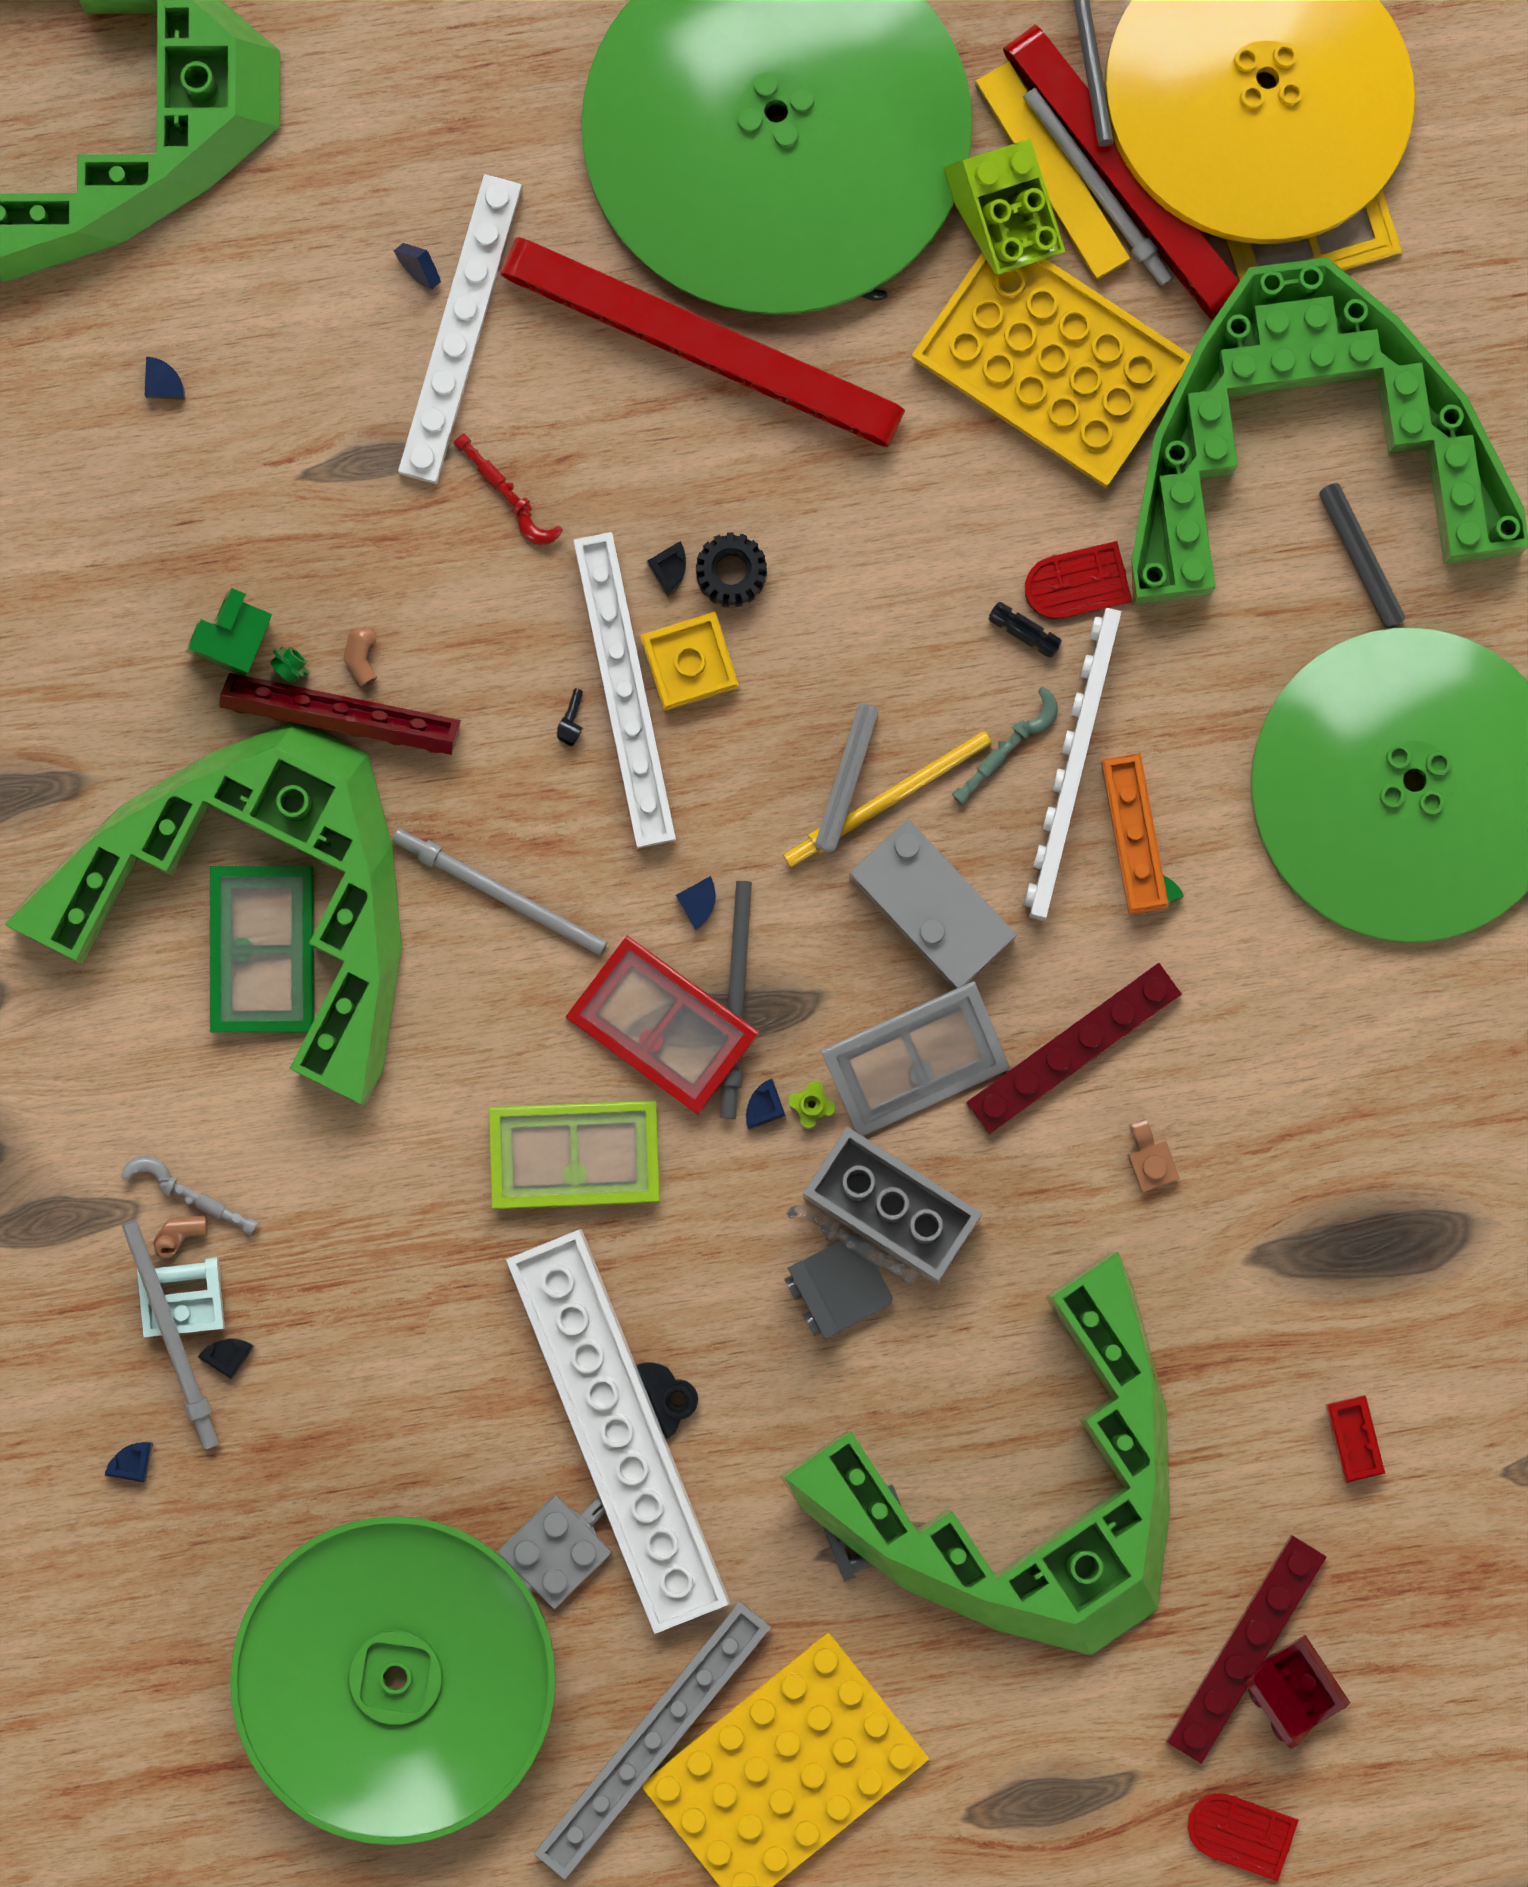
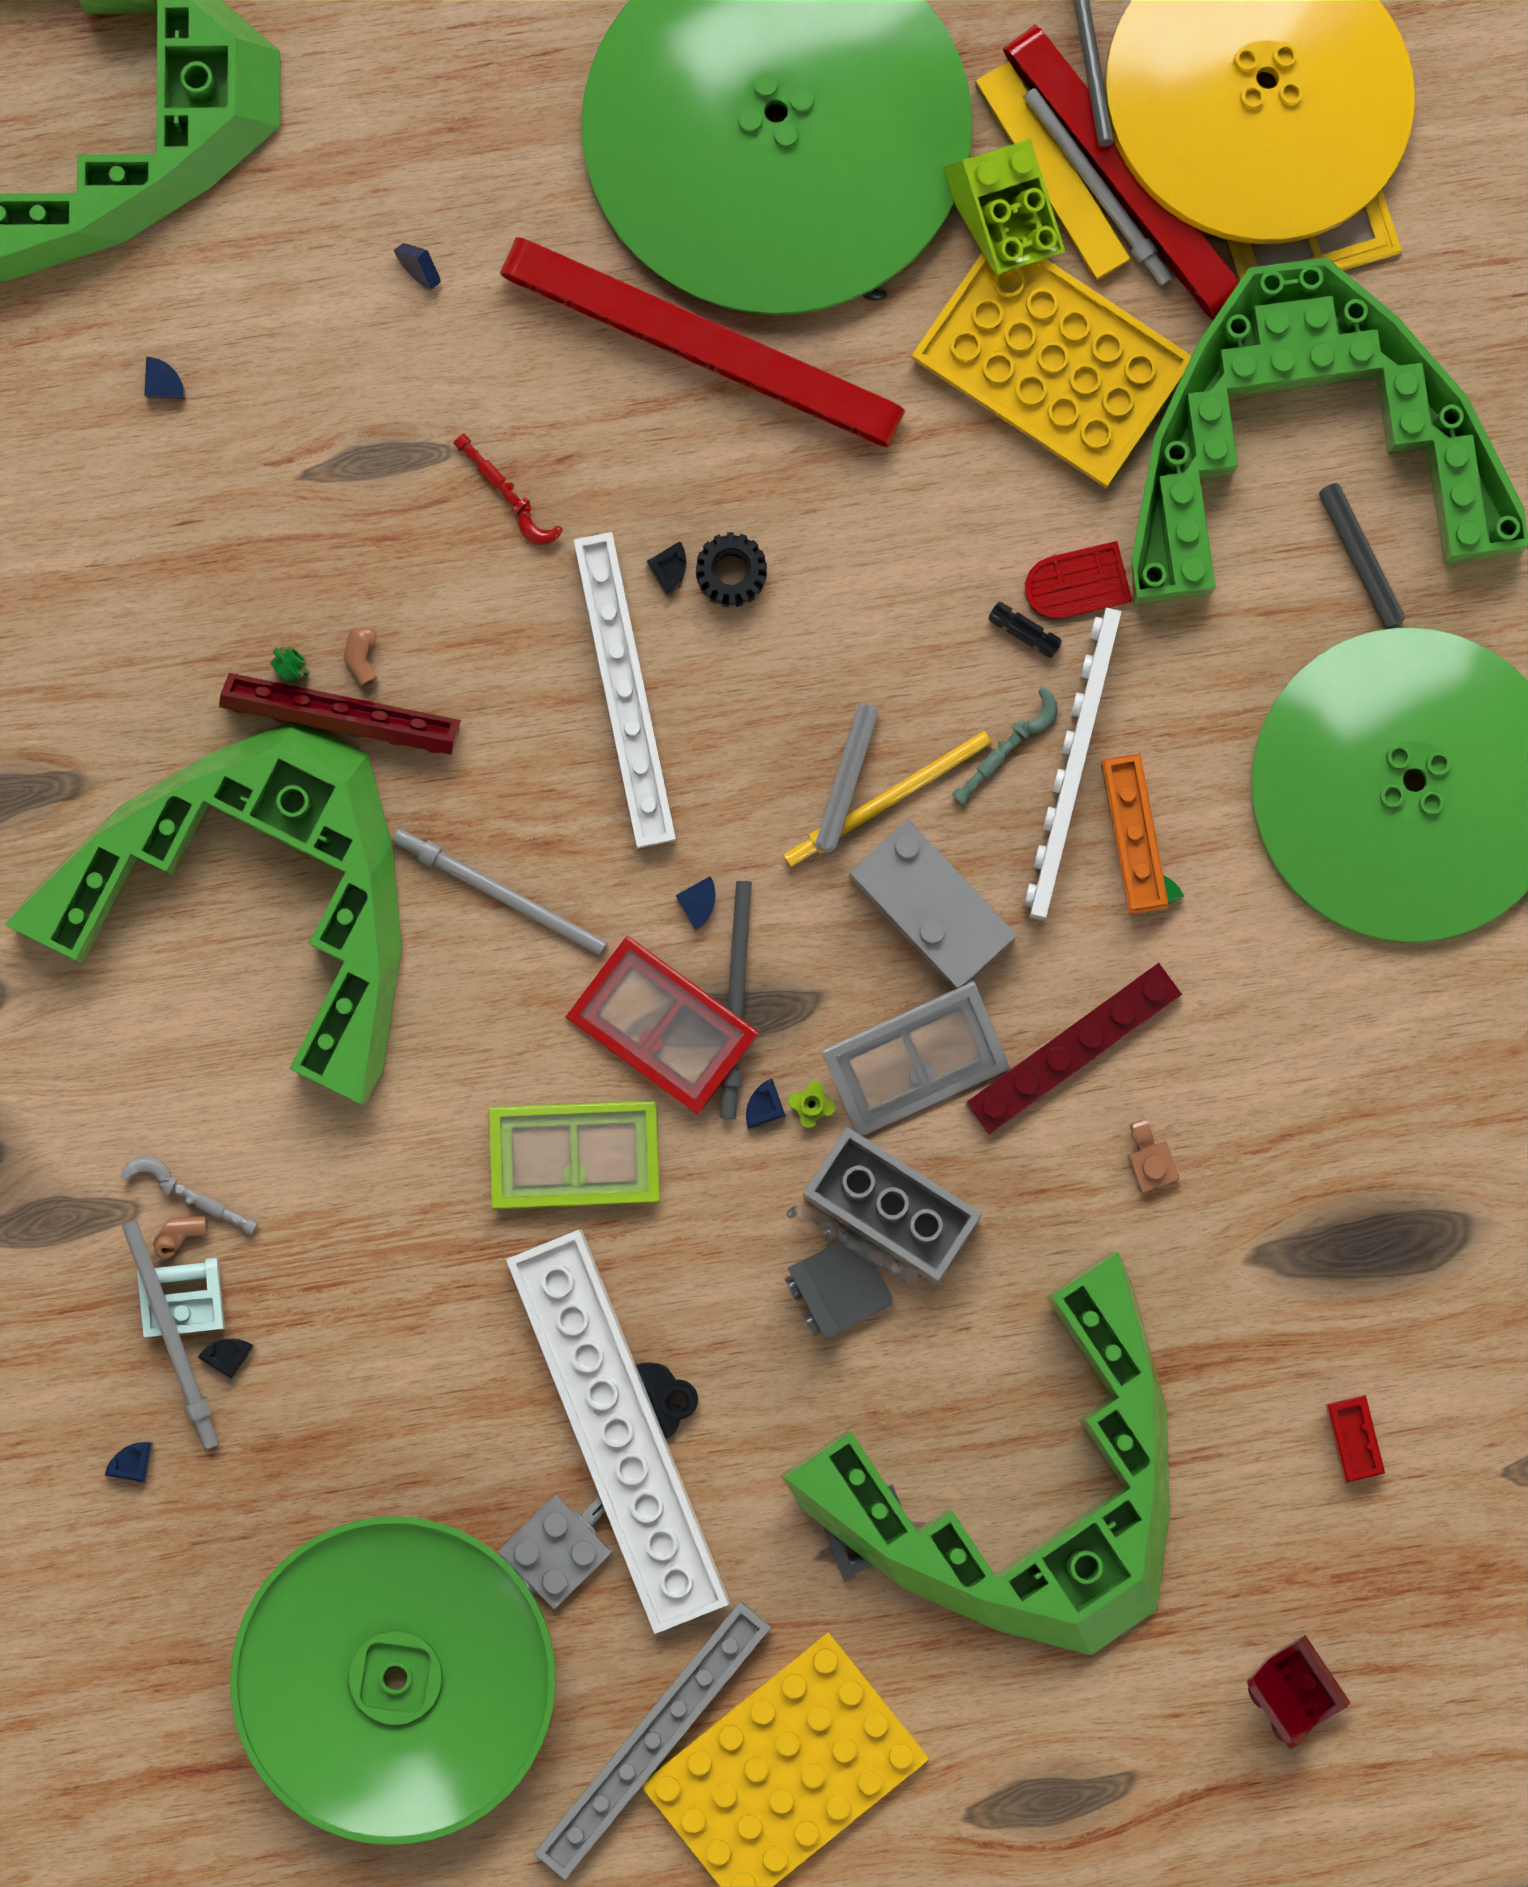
green plate [185,588,272,676] -> none
clear door [210,866,314,1033] -> none
white plate [398,174,522,485] -> none
black hand [557,688,583,747] -> none
yellow plate [640,611,739,711] -> none
dark red plate [1166,1535,1327,1764] -> none
red window [1187,1793,1299,1882] -> none

